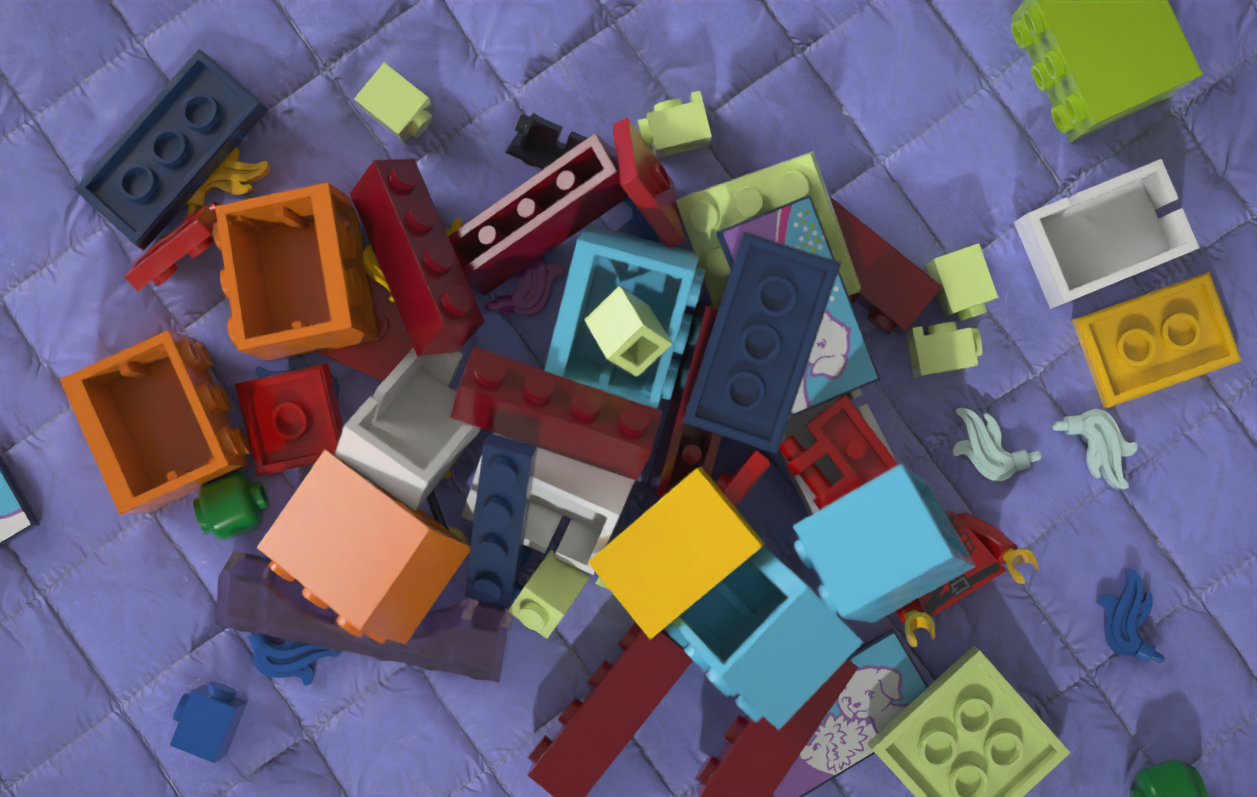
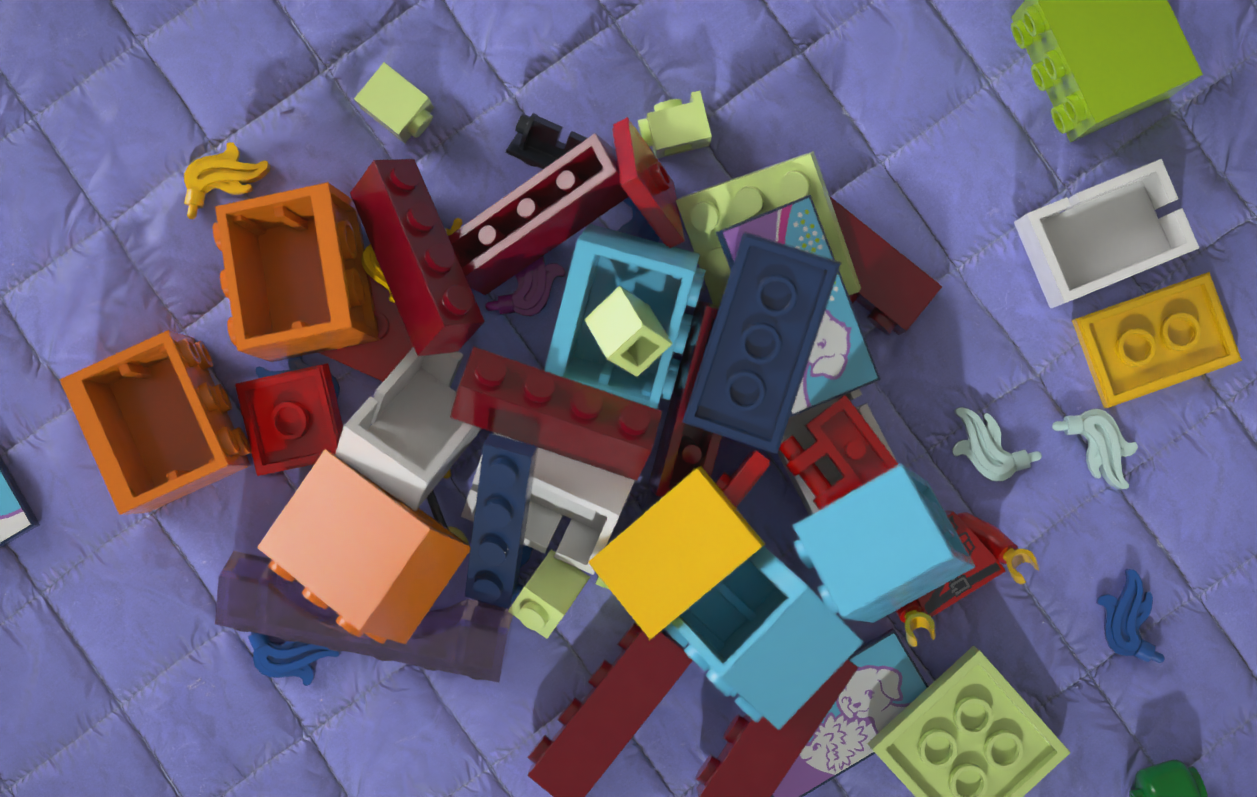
dark blue tile [74,49,269,251] -> none
red plate [124,201,220,292] -> none
blue brick [170,682,247,763] -> none
green head [193,471,270,541] -> none
yellowish green brick [905,321,983,378] -> none
yellowish green brick [926,243,998,321] -> none

